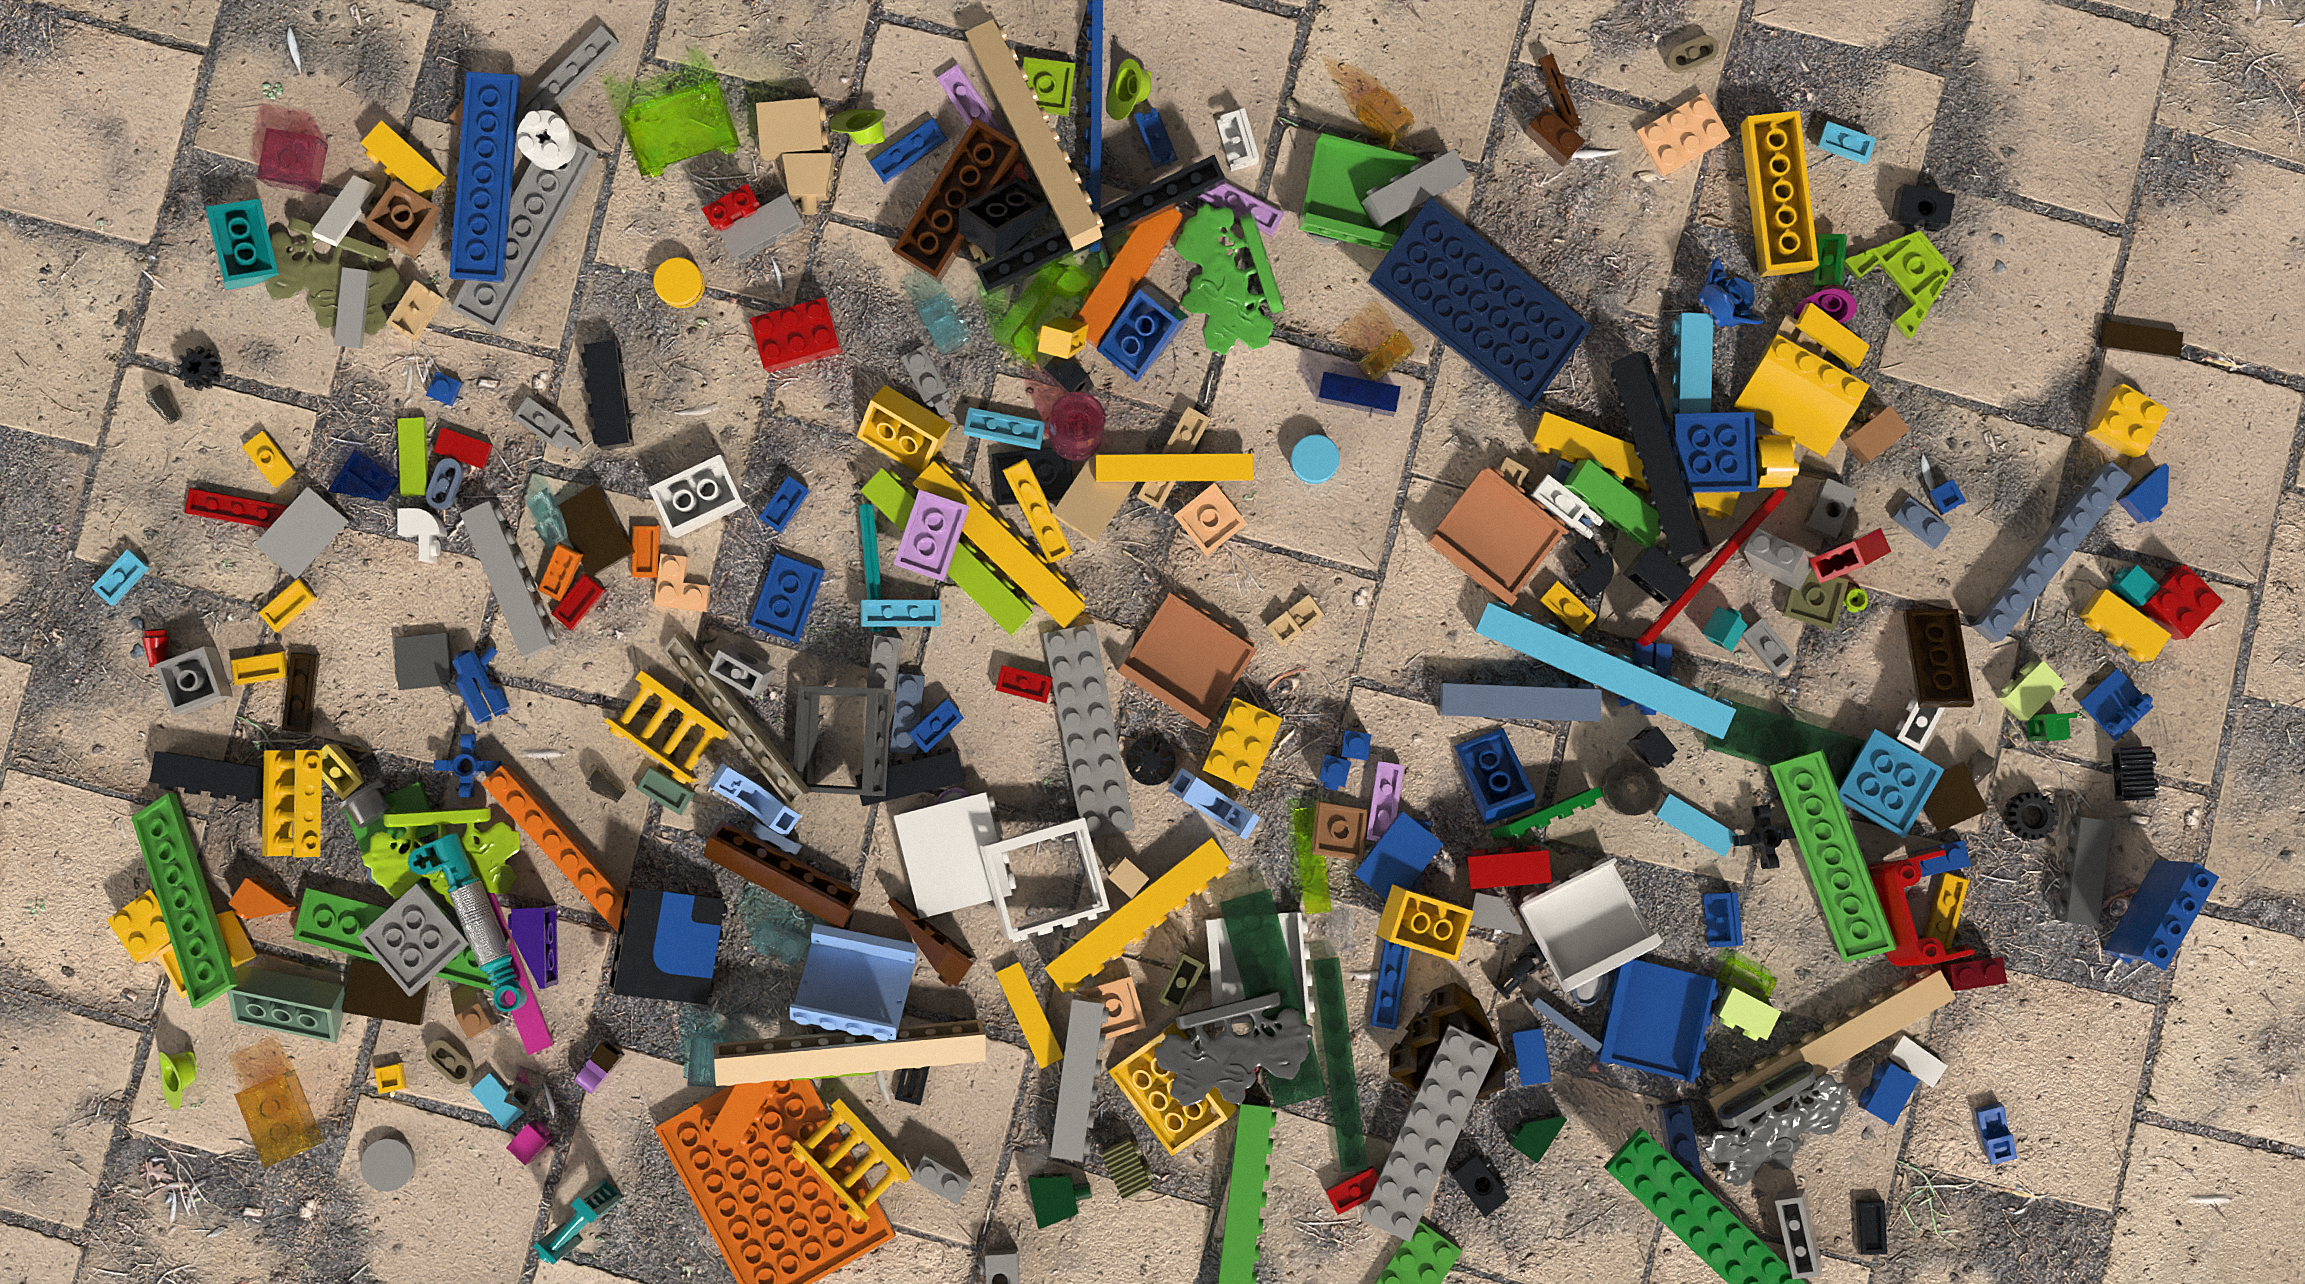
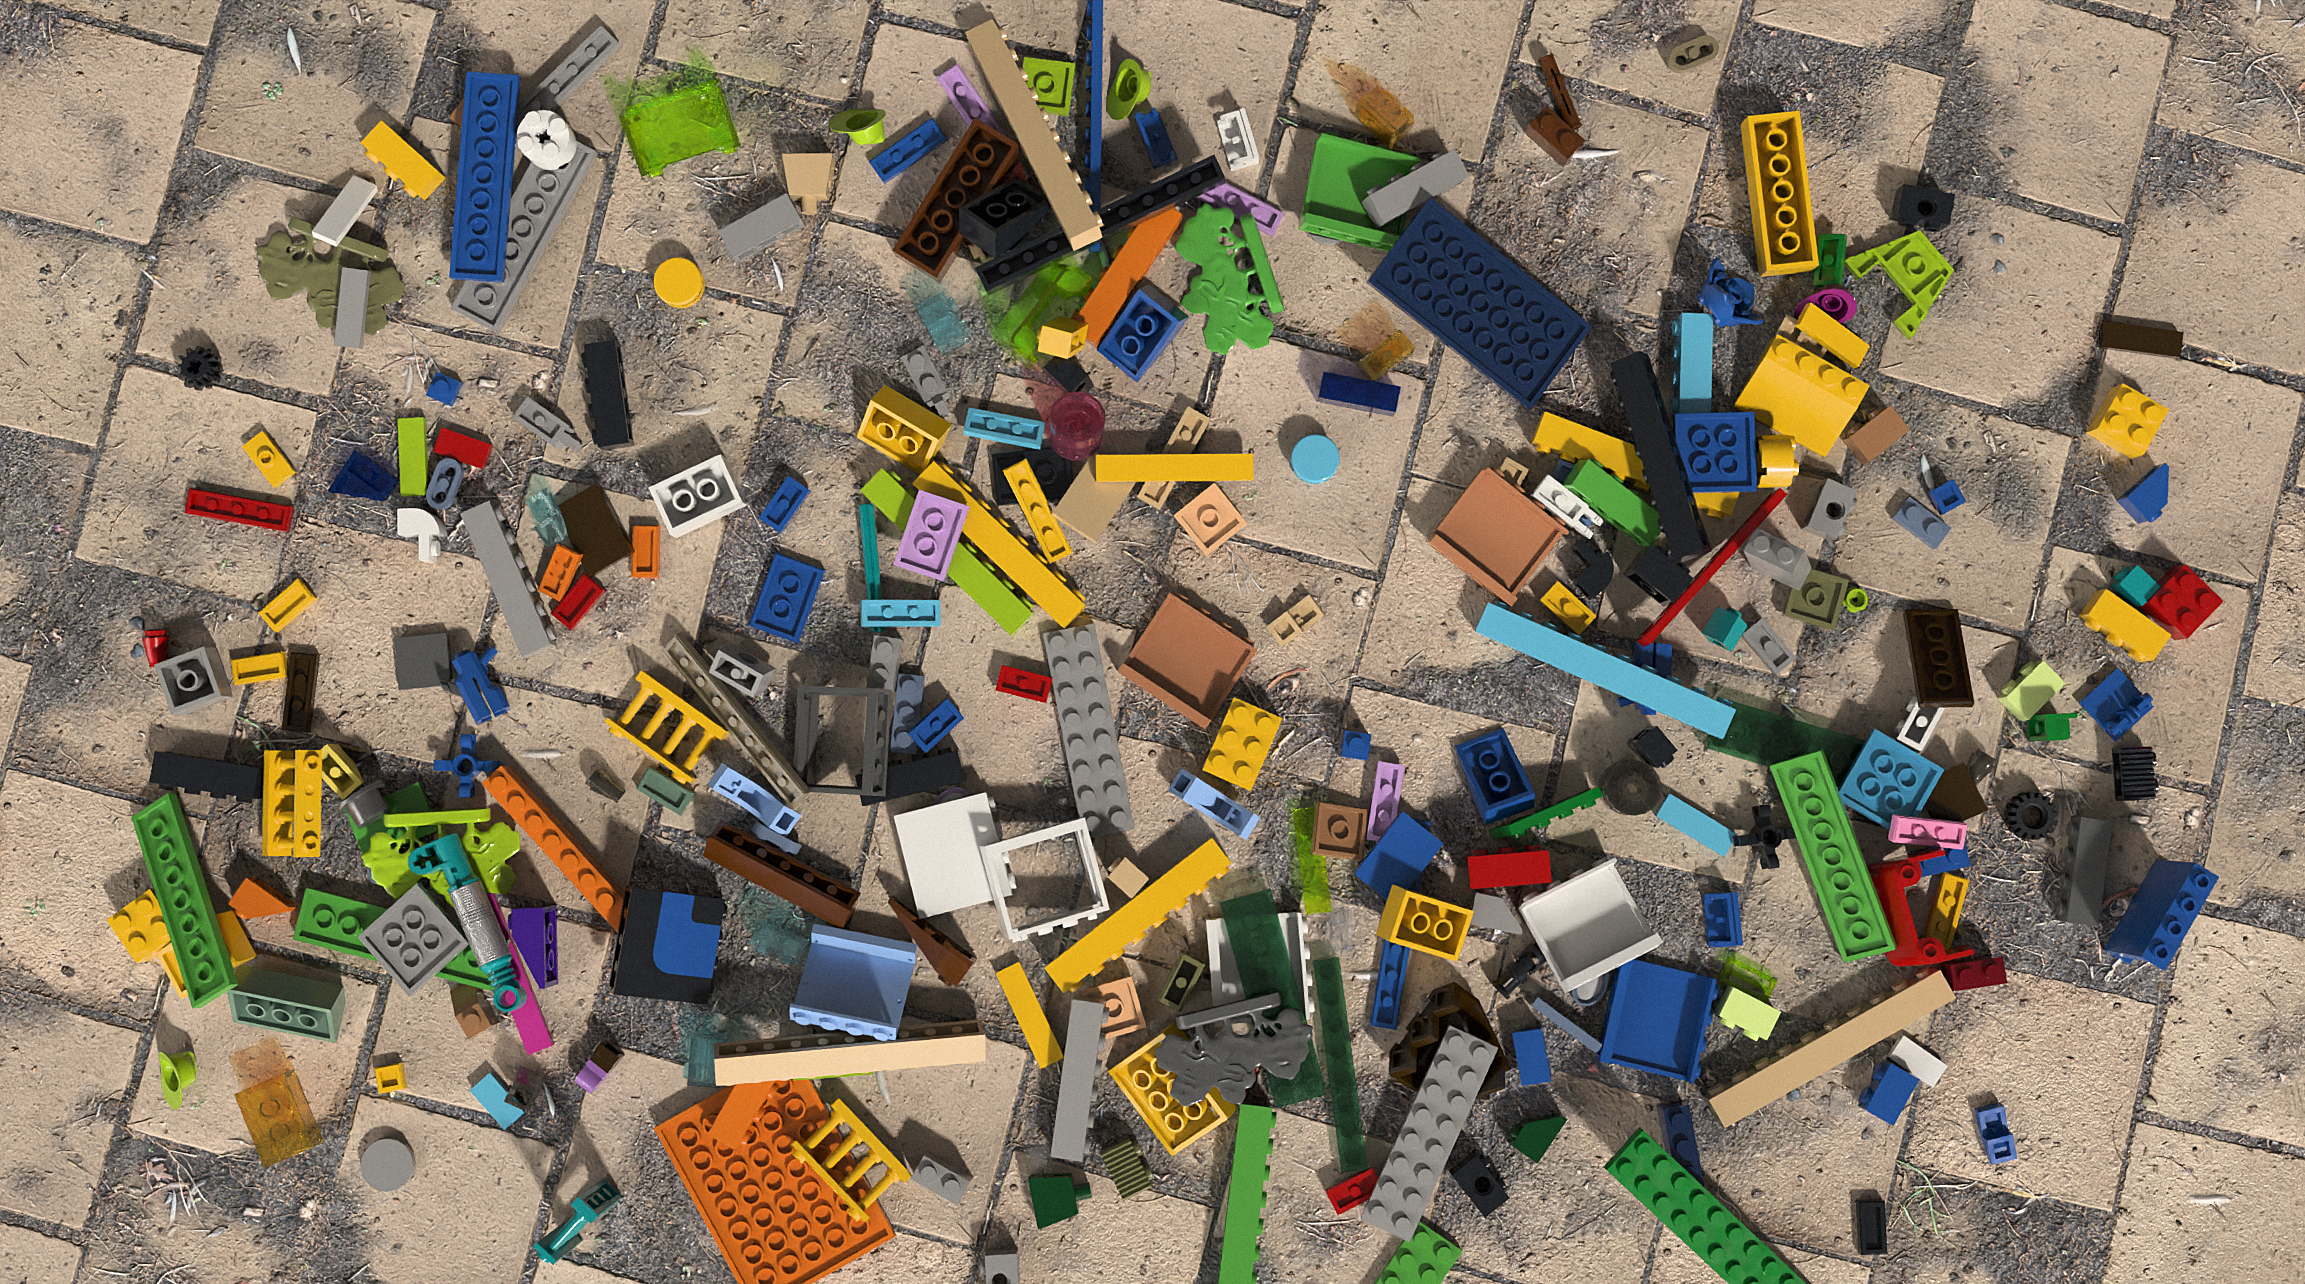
medium azure plate [91,549,151,606] -> none
clear smoke cone [145,384,182,425] -> none
teal slope [206,198,279,290] -> none
light grey tile [254,486,350,579] -> none
clear pink brick [257,128,328,195] -> none
dark brown tile [342,959,431,1026] -> none
medium nougat slope [364,180,440,259] -> none
tan hinge [386,280,444,342] -> none
dark tan plate [426,1039,475,1084] -> none
dark pink brick [506,1120,553,1165] -> none
light nougat plate [654,554,711,612] -> none
red plate [701,183,761,231] -> none
red brick [750,297,843,373] -> none
tan brick [756,97,830,161] -> none
black tile [895,1066,930,1106] -> none
black wheel [1126,737,1176,786] -> none
blue brick [1317,755,1351,791] -> none
sand blue brick [1439,679,1602,722] -> none
light nougat plate [1636,92,1731,177] -> none
dark grey plant [1704,1062,1849,1187] -> none
light grey brick [1775,1188,1823,1279] -> none
red brick [1809,528,1892,584] -> none
medium azure plate [1816,121,1876,165] -> none
sand blue brick [1971,461,2132,643] -> none
none -> bright pink tile [1888,814,1968,849]

